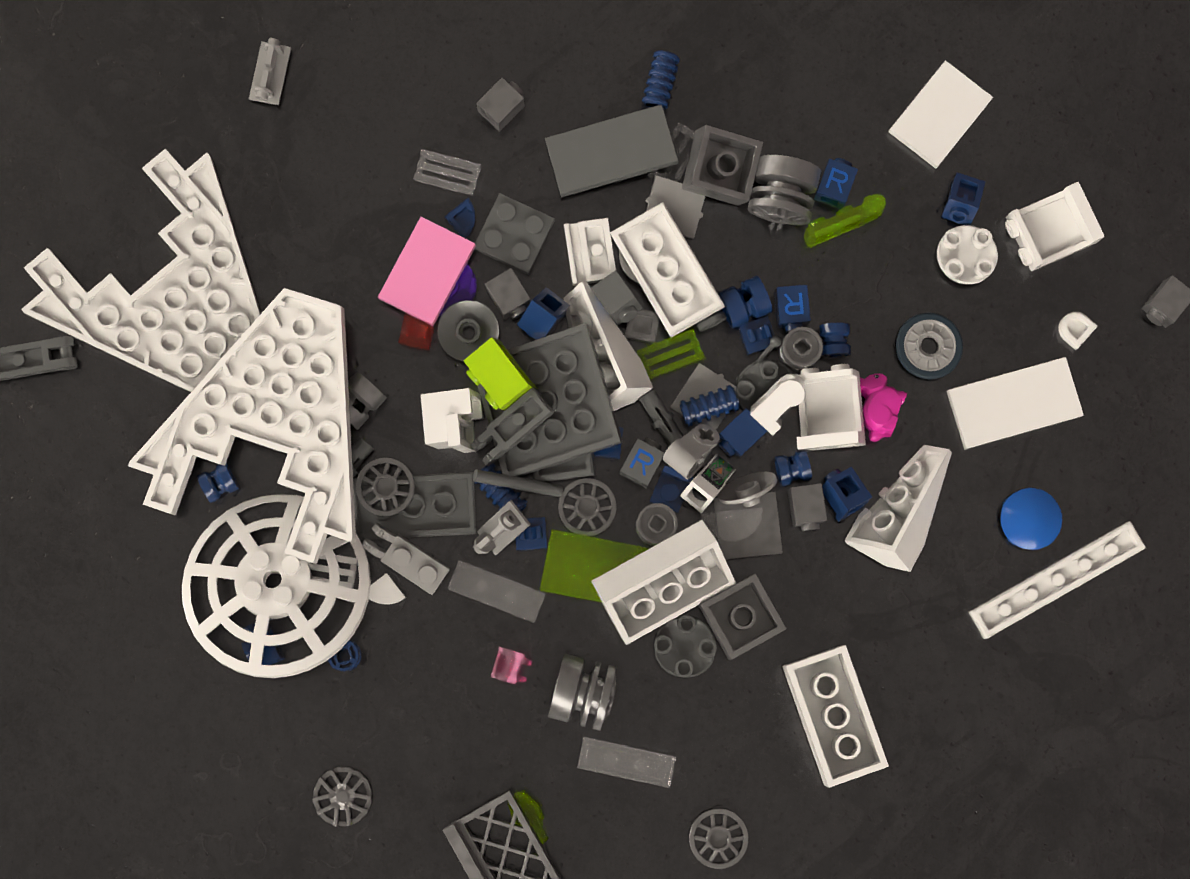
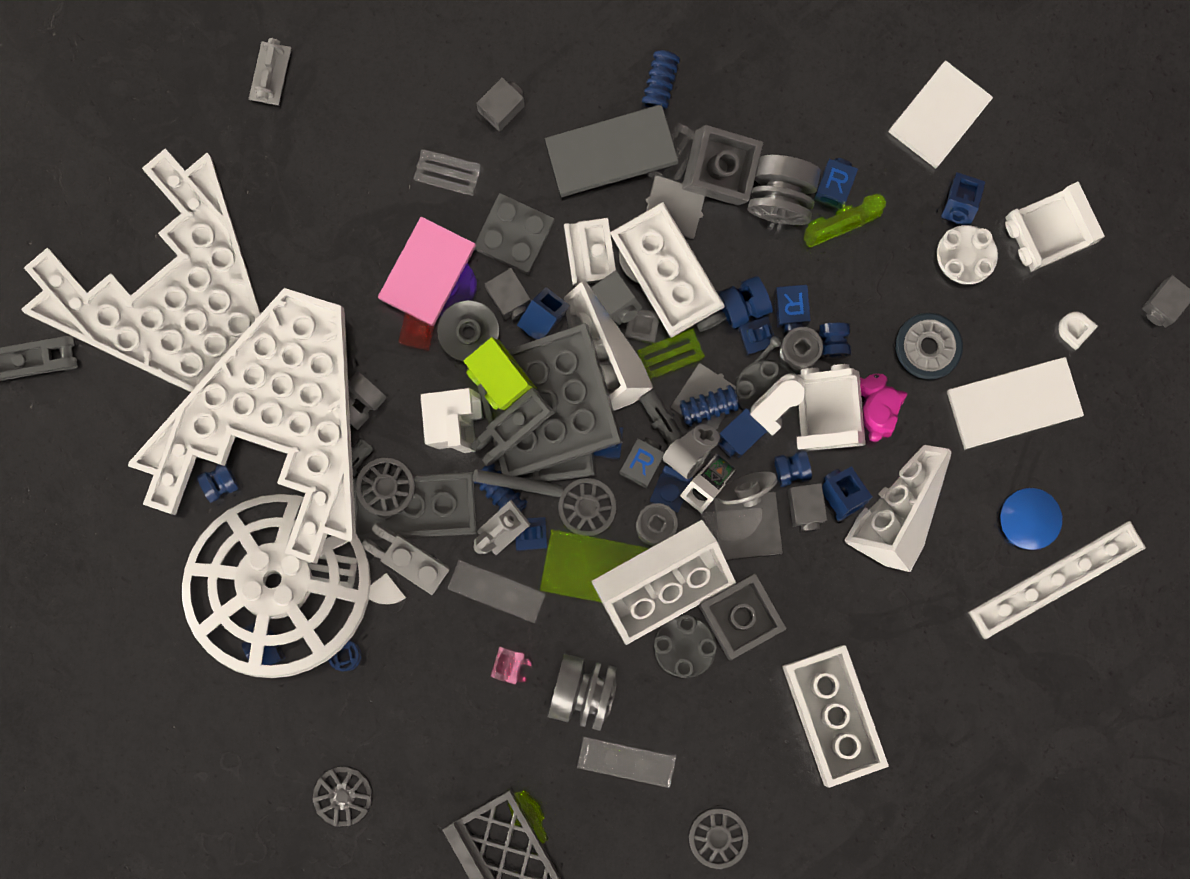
dark blue tile [445,198,476,239] -> none

